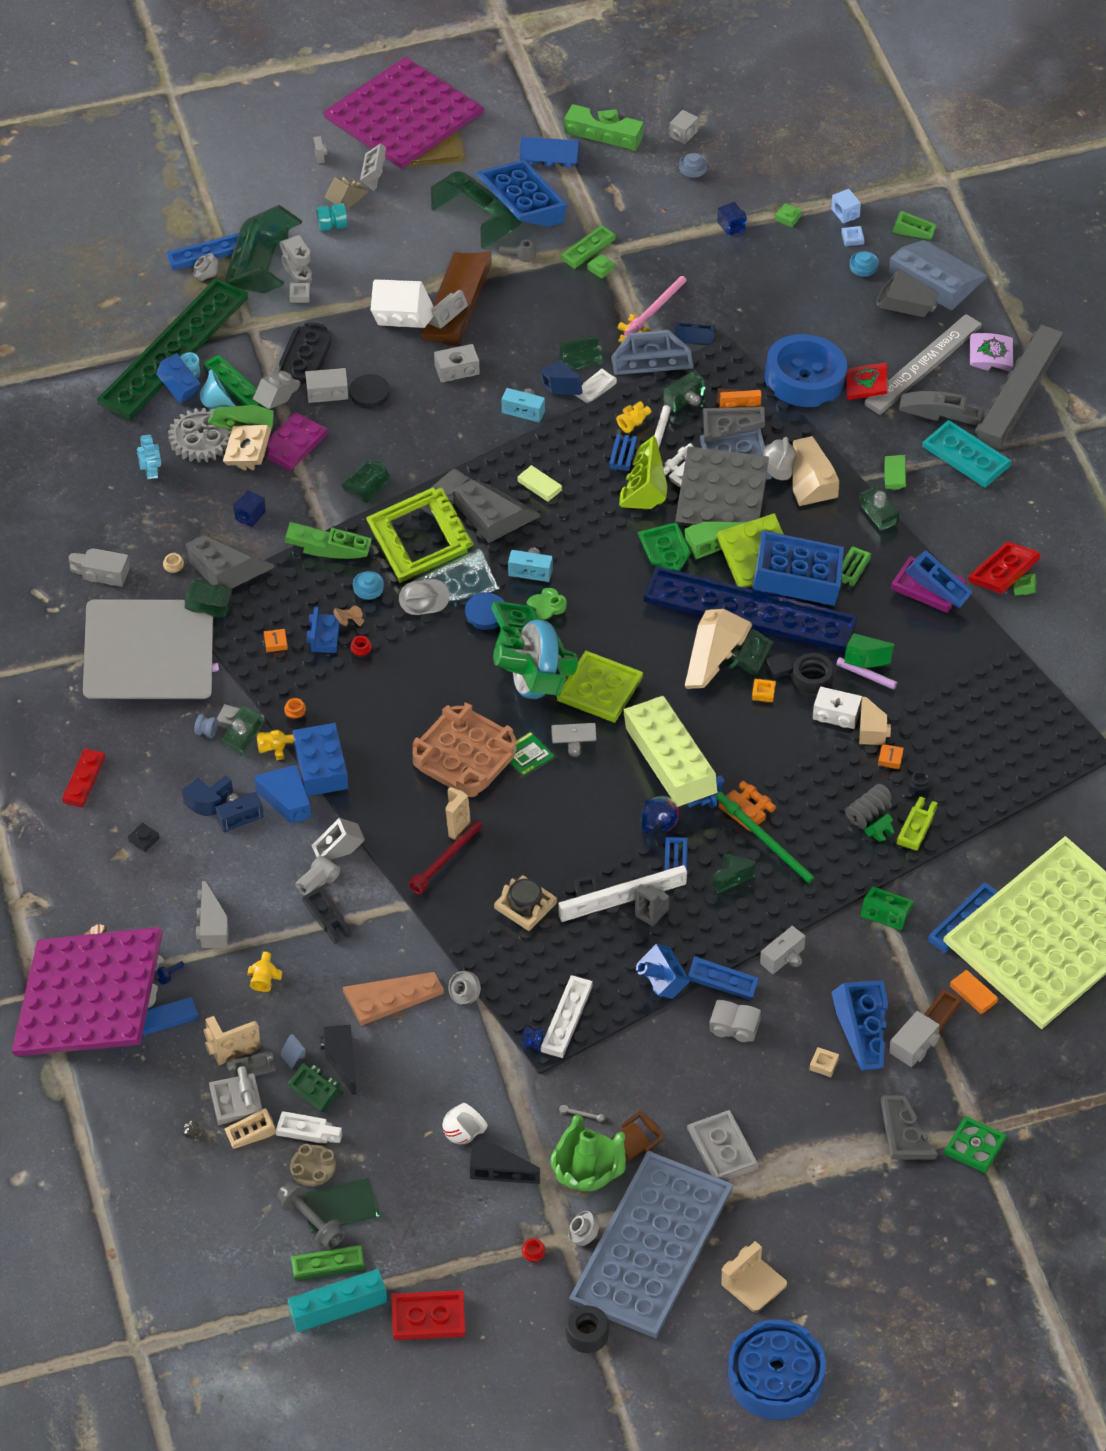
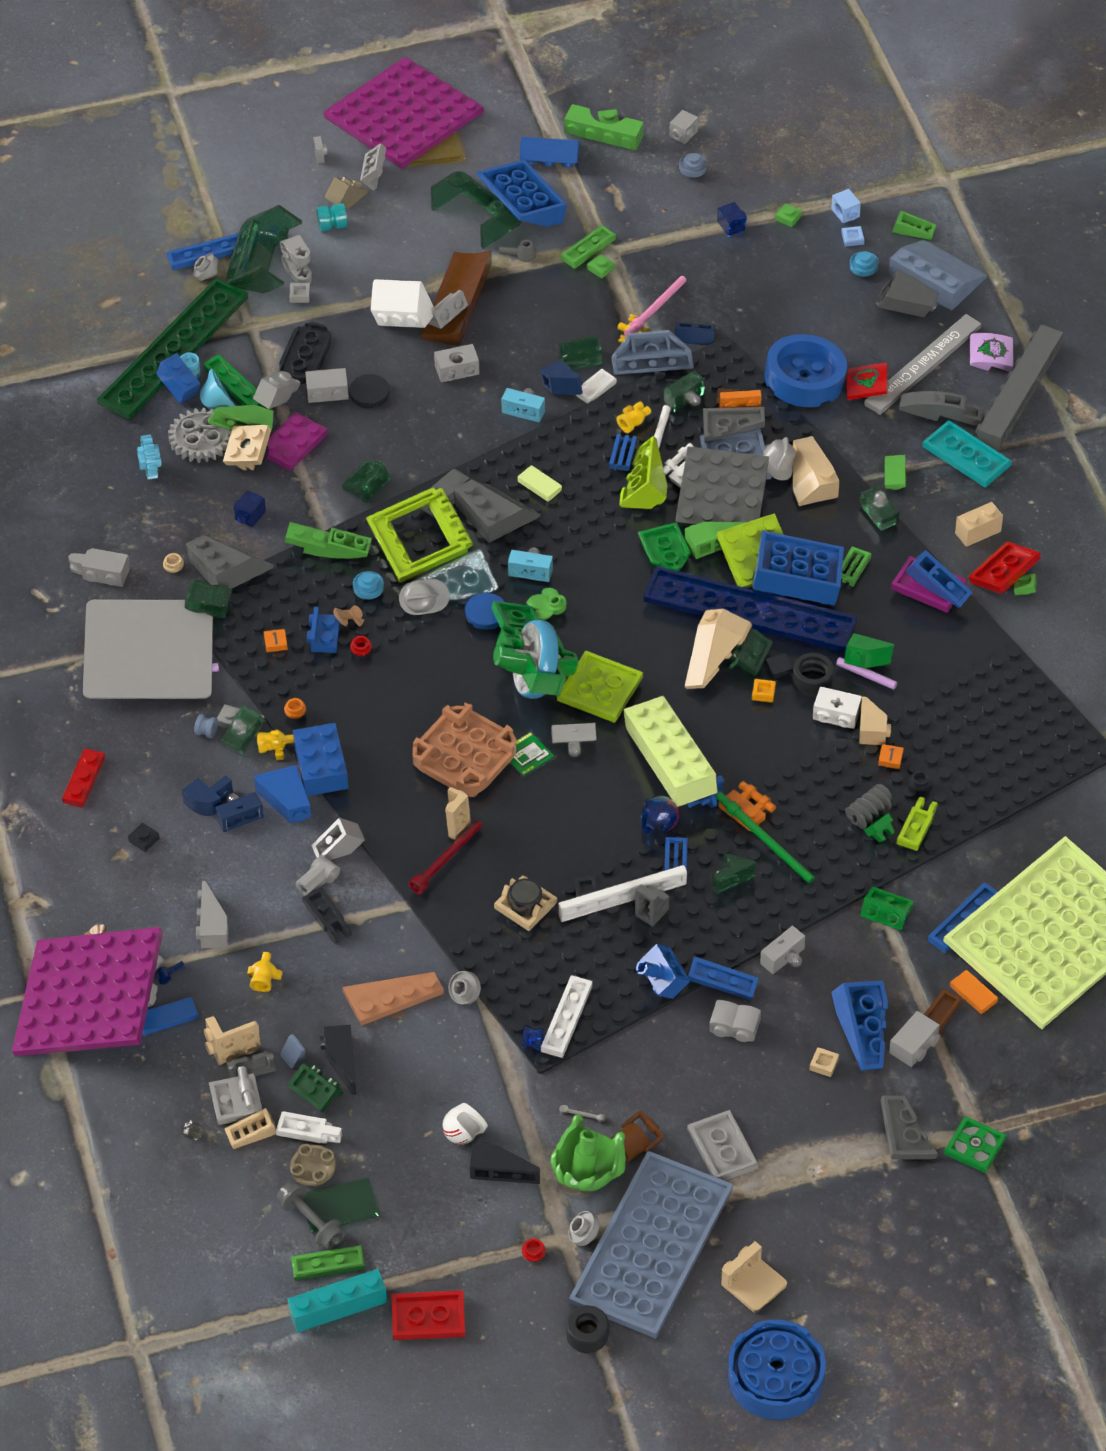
none -> tan brick [955,502,1003,547]

